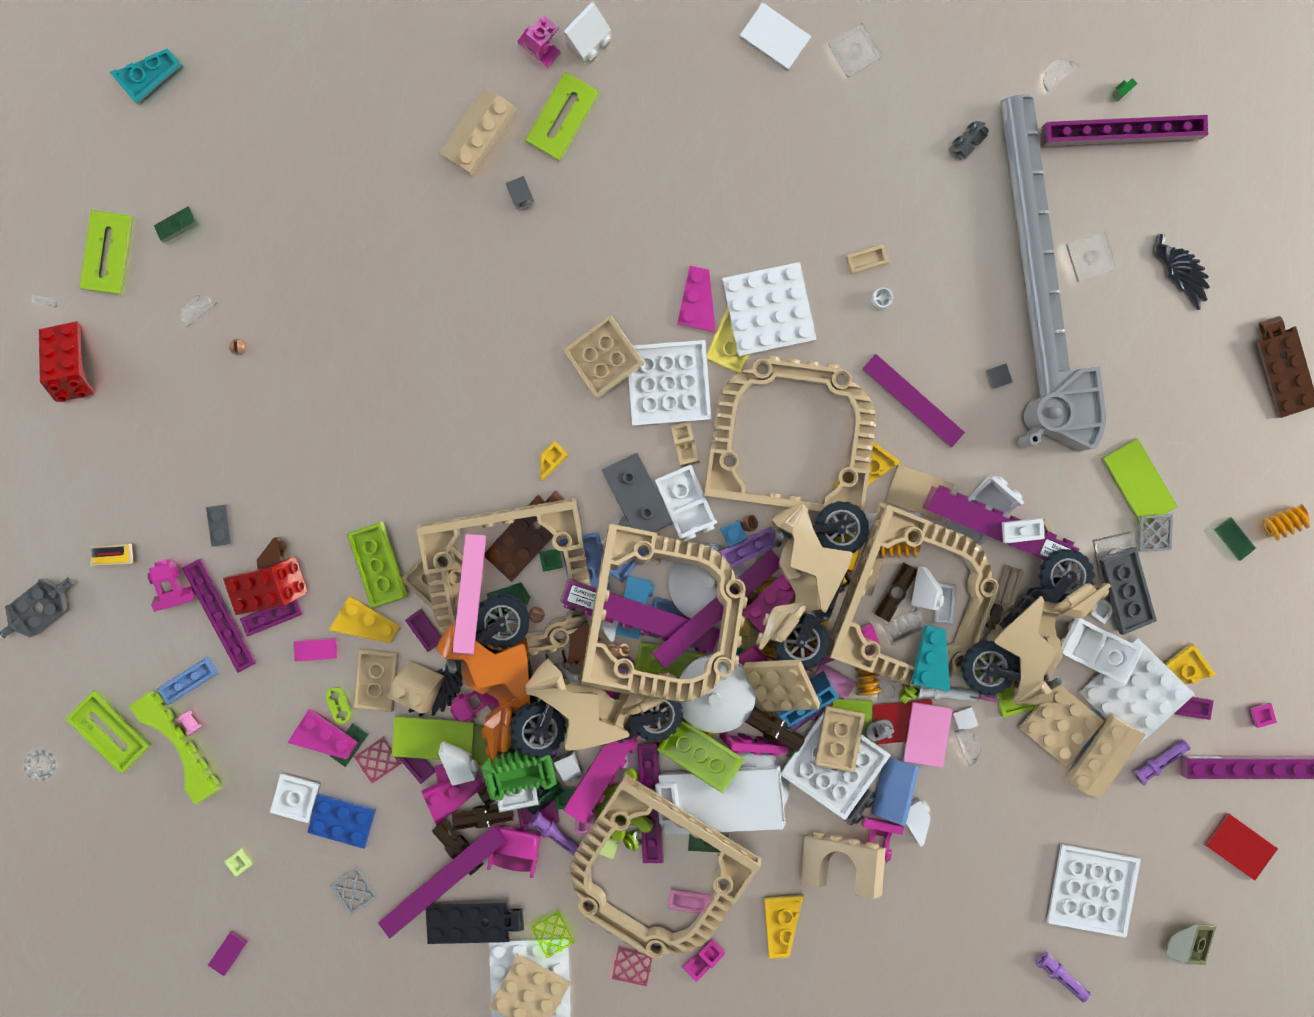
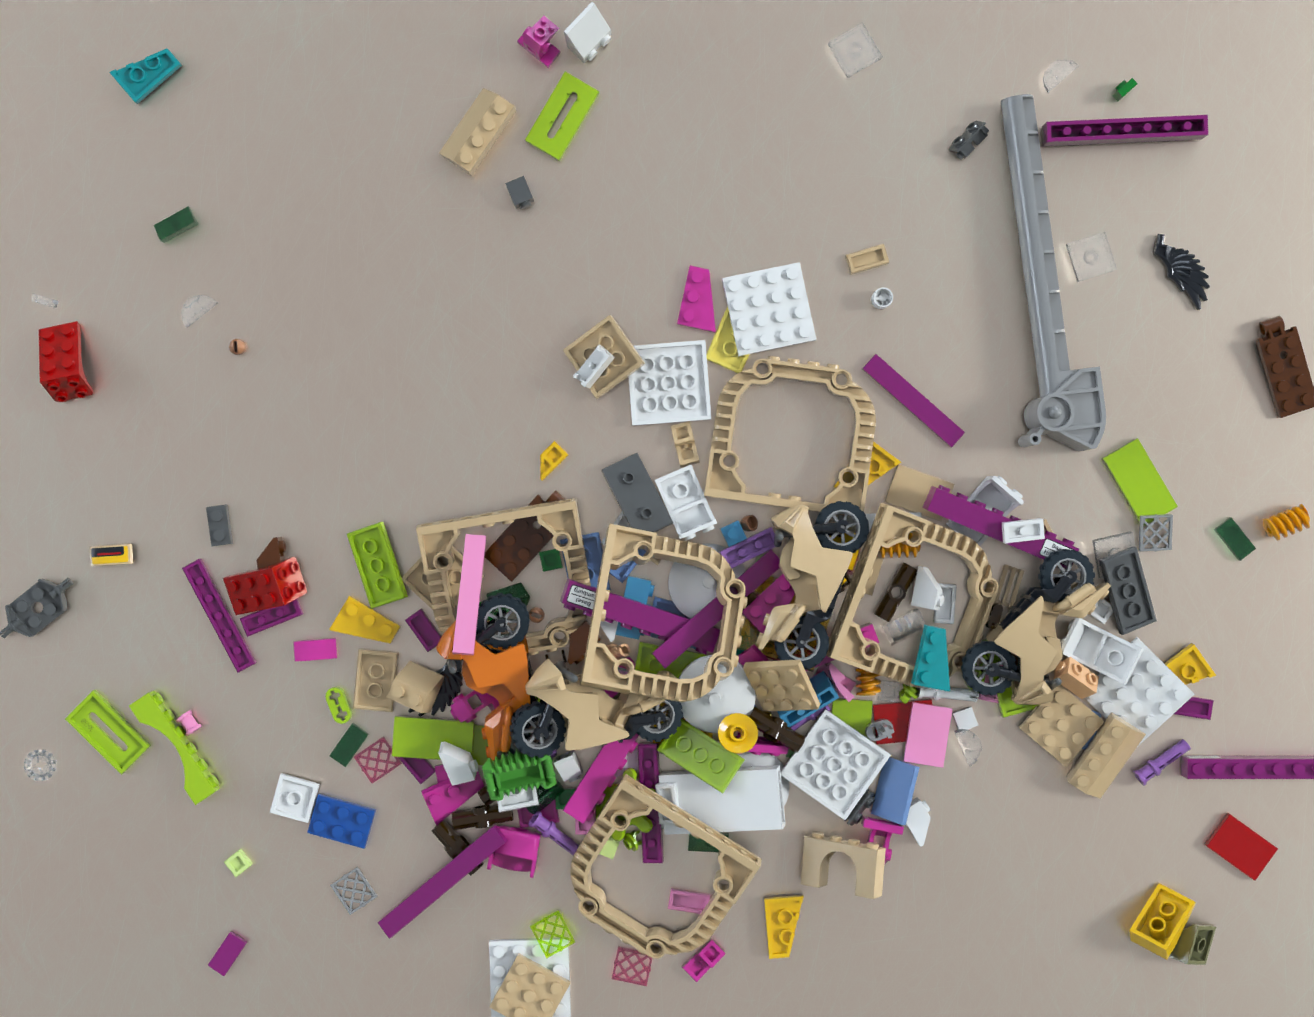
lime piece [79,210,132,295] -> none
dark pink tile [147,559,195,612] -> none
medium blue tile [156,657,218,706] -> none
dark pink wing [287,709,358,759] -> none
black hinge [426,901,524,944] -> none
white tile [740,2,811,70] -> none
tan tile [815,706,865,772] -> none
dark grey tile [986,363,1013,389] -> none
medium lavender pin [1036,952,1091,1003] -> none
white plate [1046,844,1141,937] -> none
dark pink plate [1250,703,1277,728] -> none
none -> white hinge [573,344,615,388]
none -> yellow dish [718,713,758,754]
none -> bright pink slope [827,662,855,702]
none -> light nougat brick [1053,657,1099,699]
none -> yellow slope [1129,883,1196,960]

